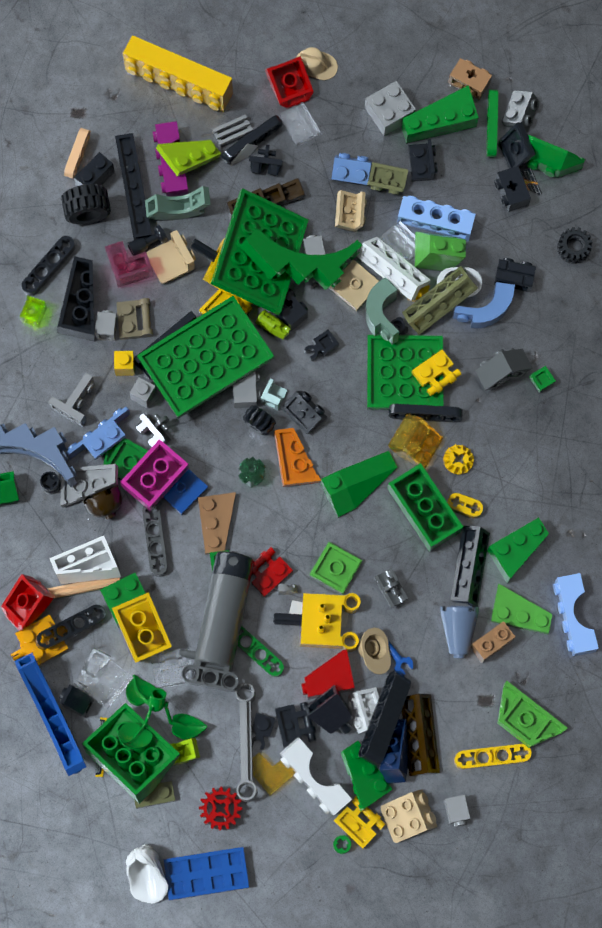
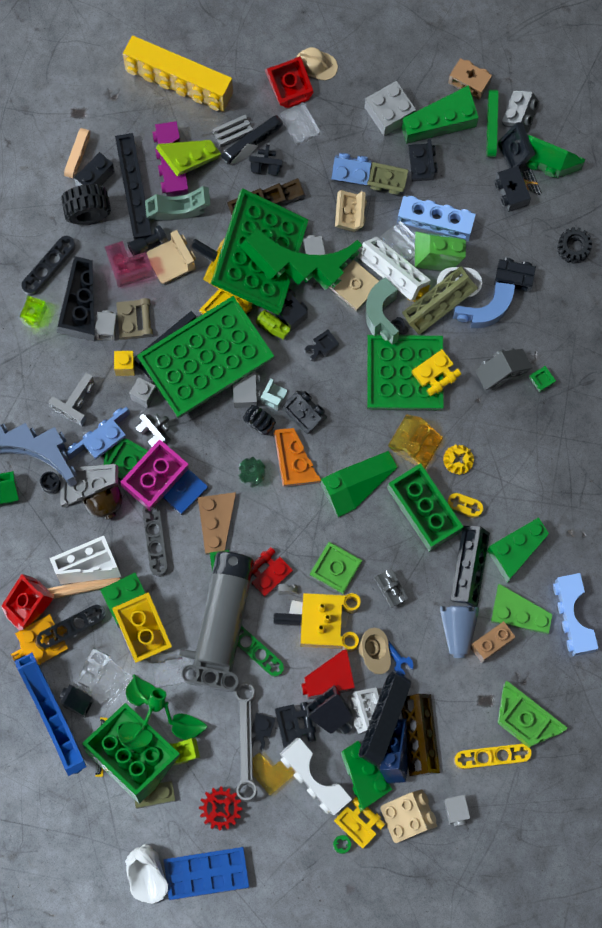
black beam [388,404,463,422] -> none

